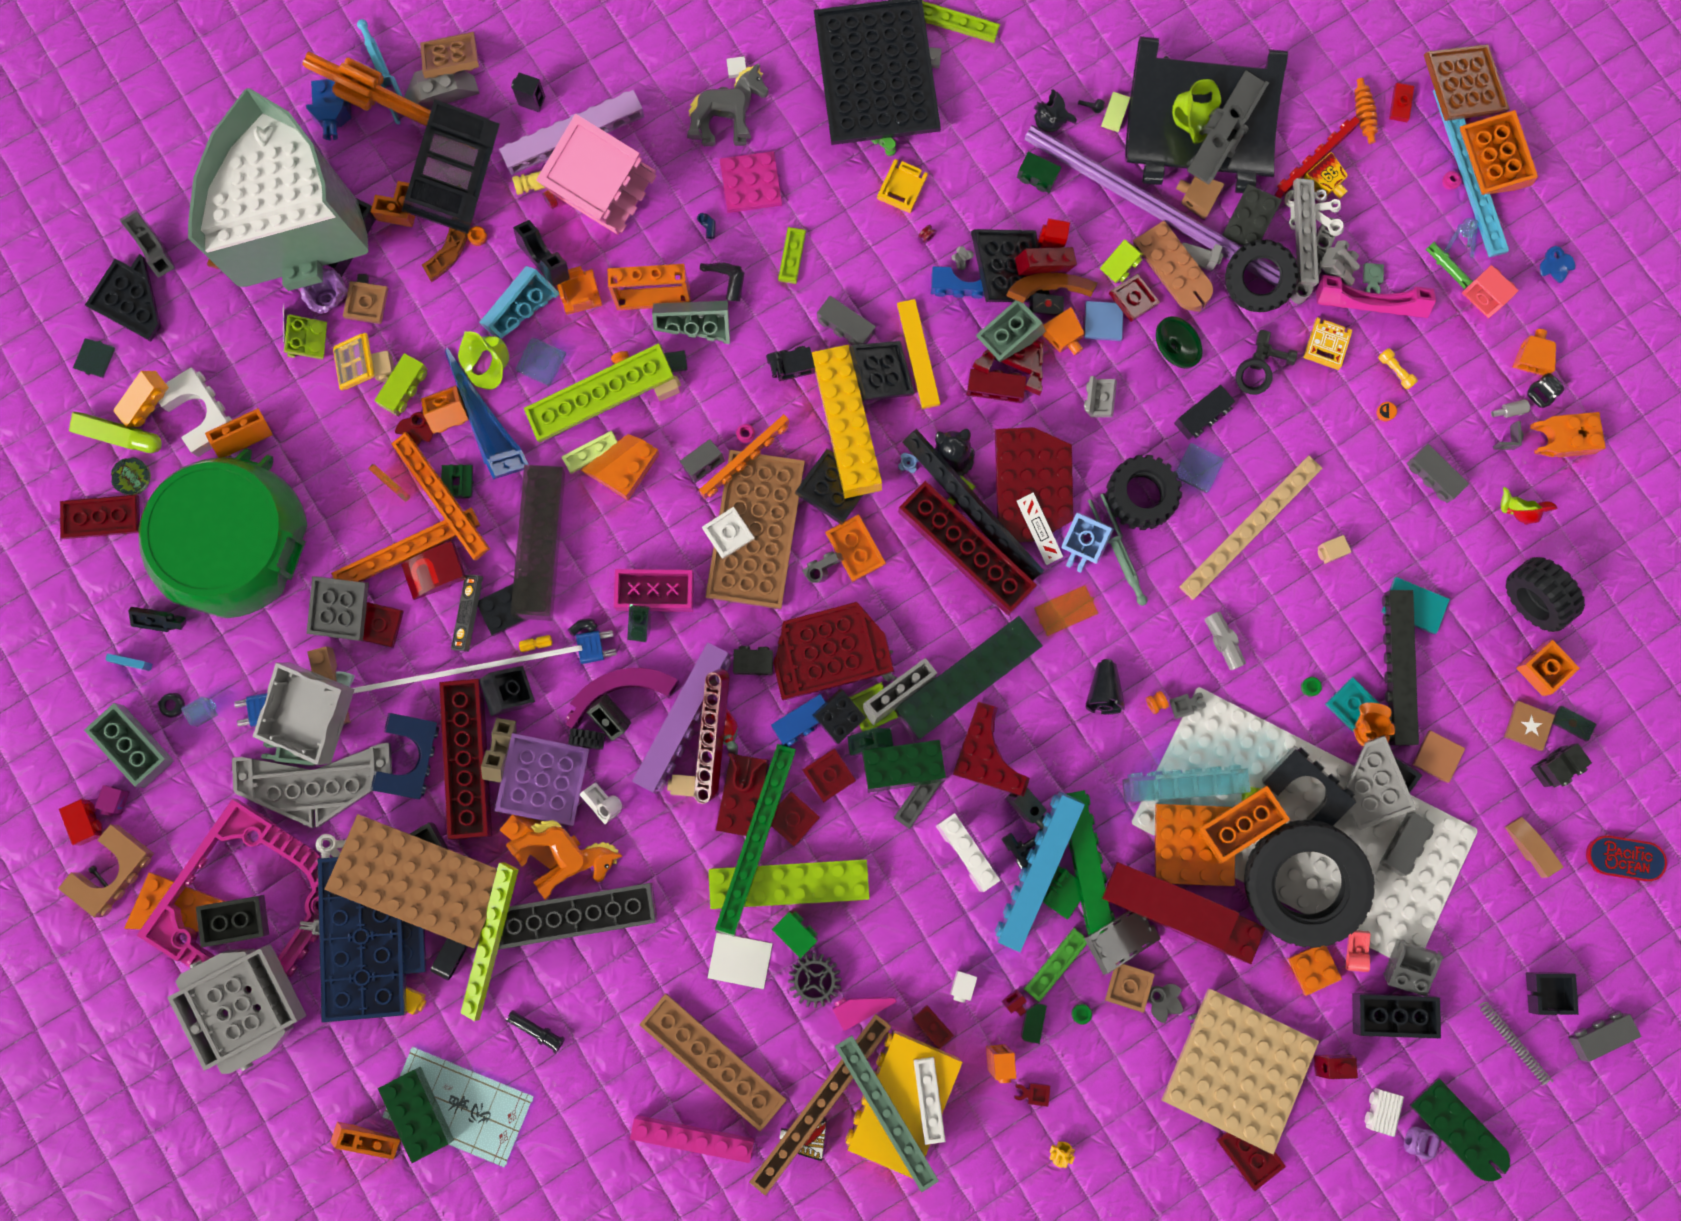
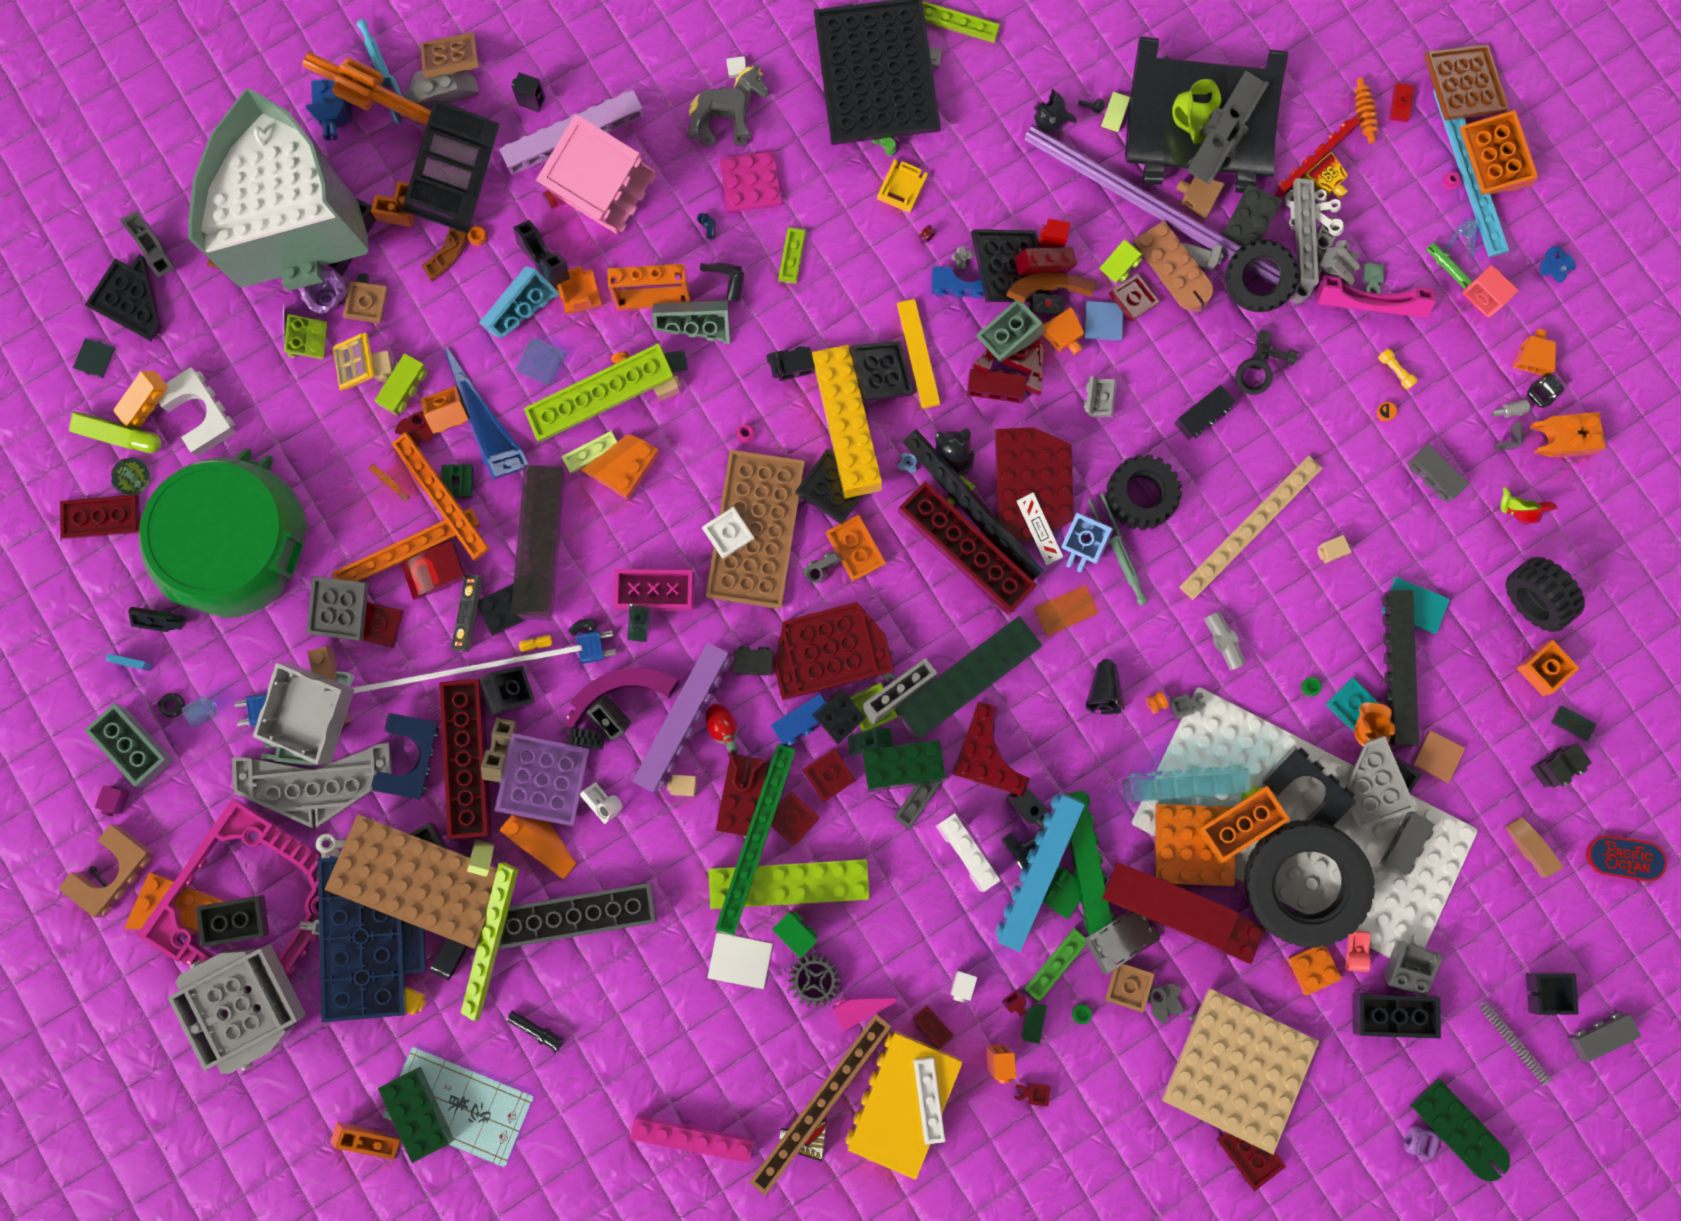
red brick [59,799,103,846] -> none
orange brick [205,408,273,458] -> none
lime piece [458,331,509,389] -> none
orange animal [505,820,622,900] -> none
light yellow axle [512,171,546,195] -> none
medium nougat plate [639,993,787,1132] -> none
dark grey hinge [680,439,725,483] -> none
dark red beam [694,669,729,804] -> none
orange plate [699,414,789,499] -> none
dark grey brick [817,296,876,346] -> none
sand green plate [835,1035,939,1193] -> none
dark green brick [1017,151,1061,193] -> none
yellow gear [1049,1141,1075,1168] -> none
dark green dish [1156,316,1203,369] -> none
clear light blue tile [1176,443,1224,493] -> none
yellow container [1303,317,1352,370] -> none
dark red torso [1314,1054,1358,1079] -> none
white brick [1365,1088,1404,1137] -> none
medium nougat tile [1504,701,1555,751] -> none
none -> yellowish green tile [467,839,495,877]

